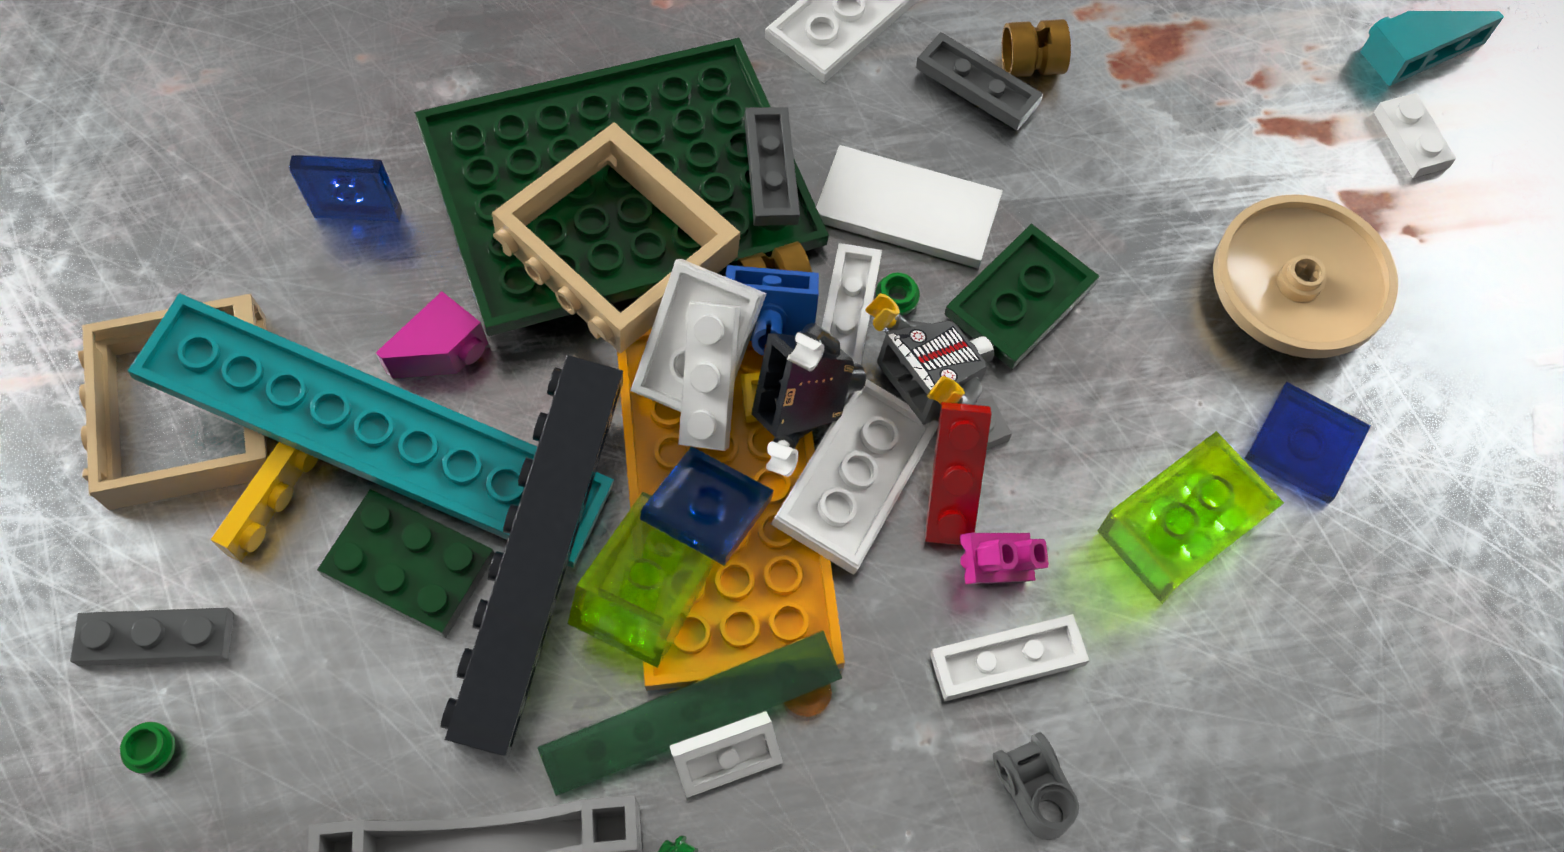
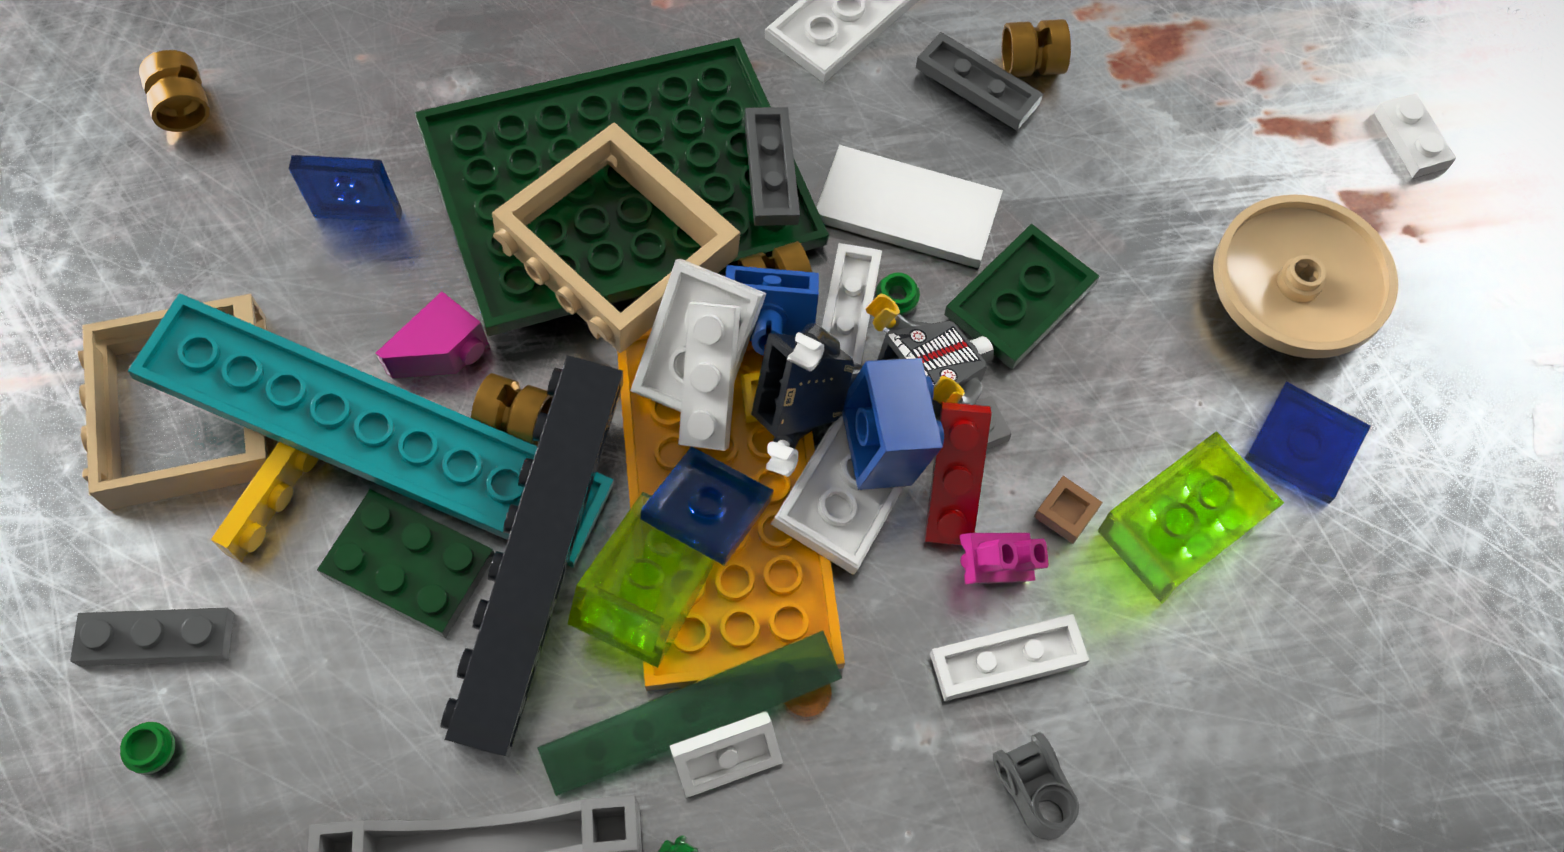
teal slope [1360,11,1504,87] -> none
none -> pearl gold wheel [139,50,210,132]
none -> pearl gold wheel [471,373,553,447]
none -> blue brick [842,358,944,490]
none -> medium nougat plate [1034,476,1103,544]

